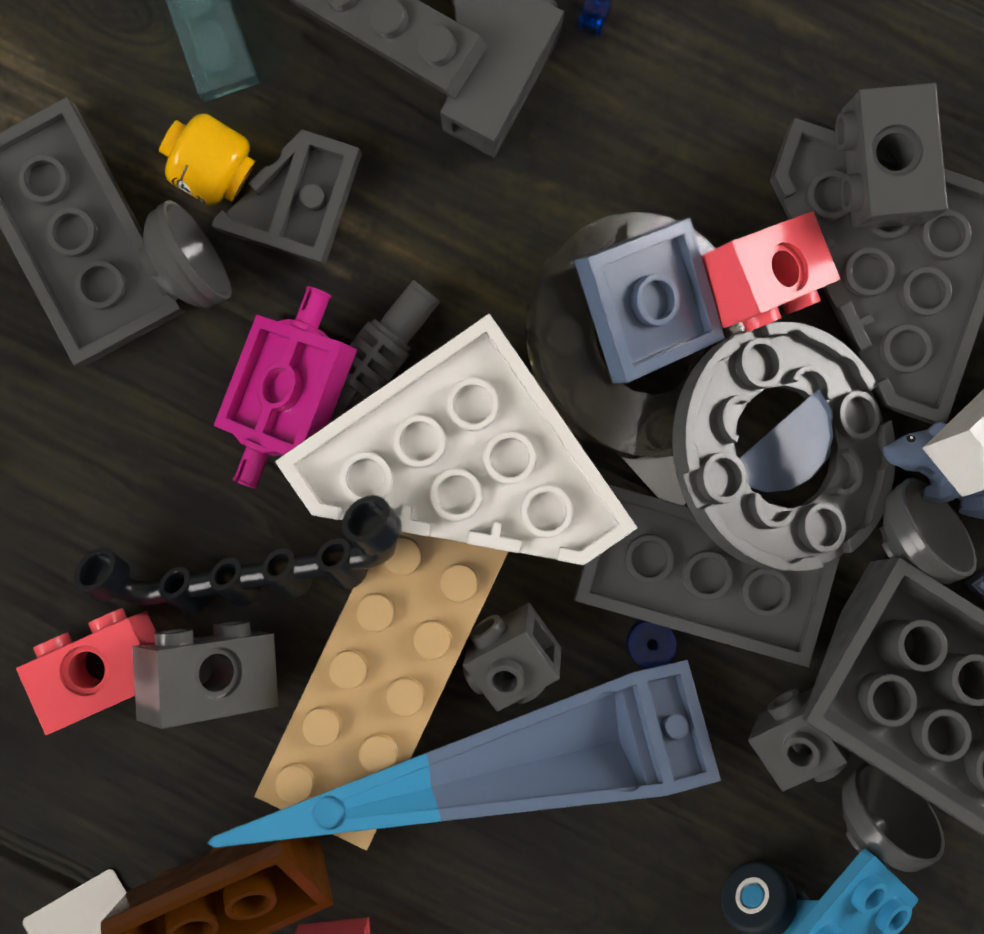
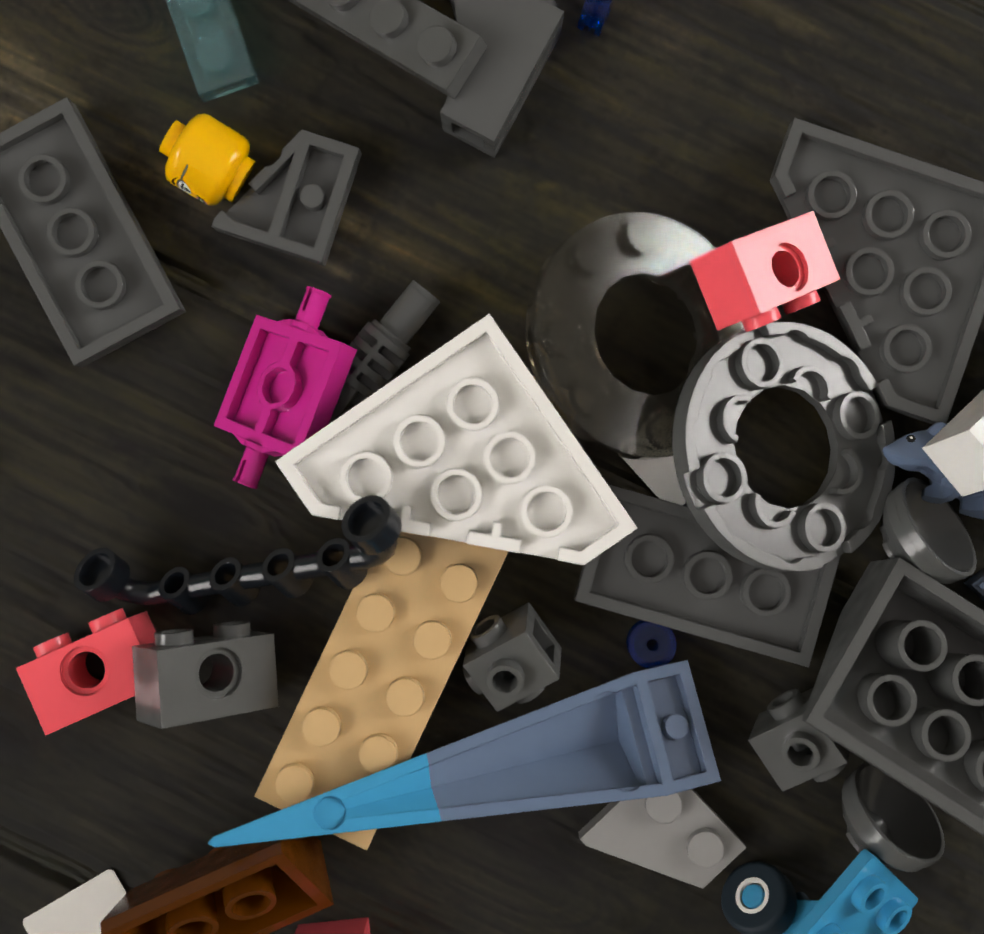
dark grey piece [138,200,232,308] -> none
sand blue plate [574,218,725,383] -> none
sand blue tile [739,390,833,492] -> none
dark grey brick [835,83,948,230] -> none
none -> light grey wing [578,789,747,889]

